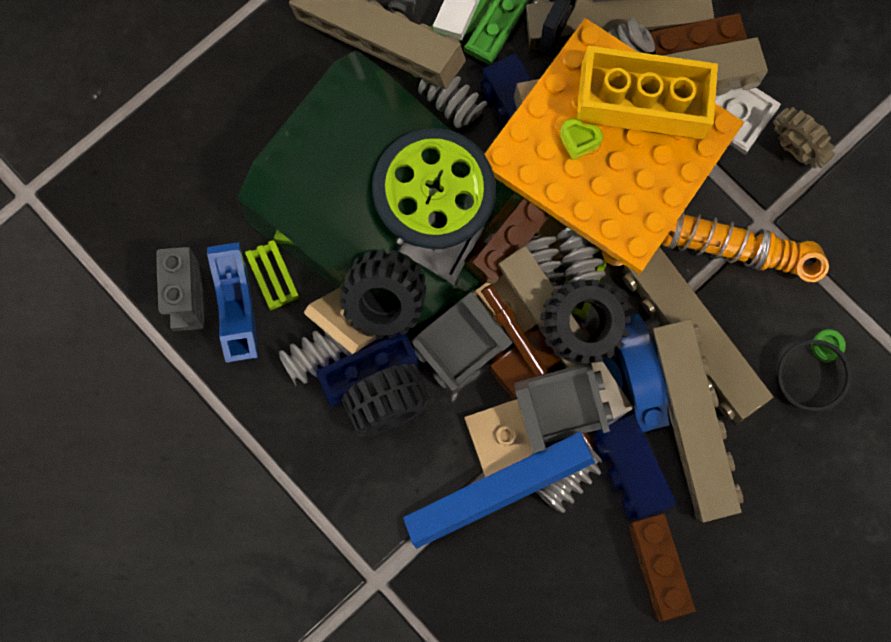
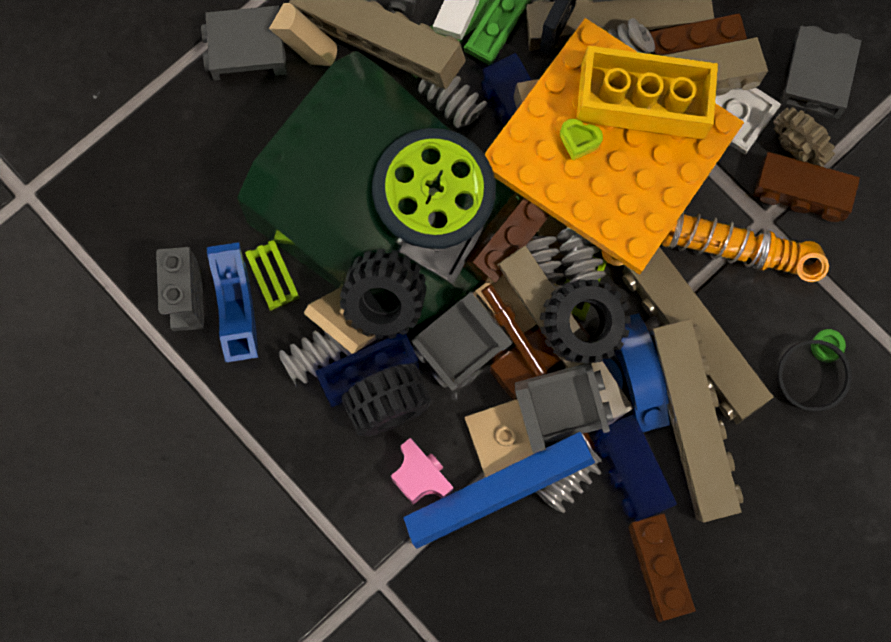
none -> dark grey panel [201,5,287,81]
none -> tan brick [269,3,337,66]
none -> bright pink brick [391,438,453,504]
none -> reddish brown brick [753,152,860,222]
none -> dark grey panel [779,26,862,119]

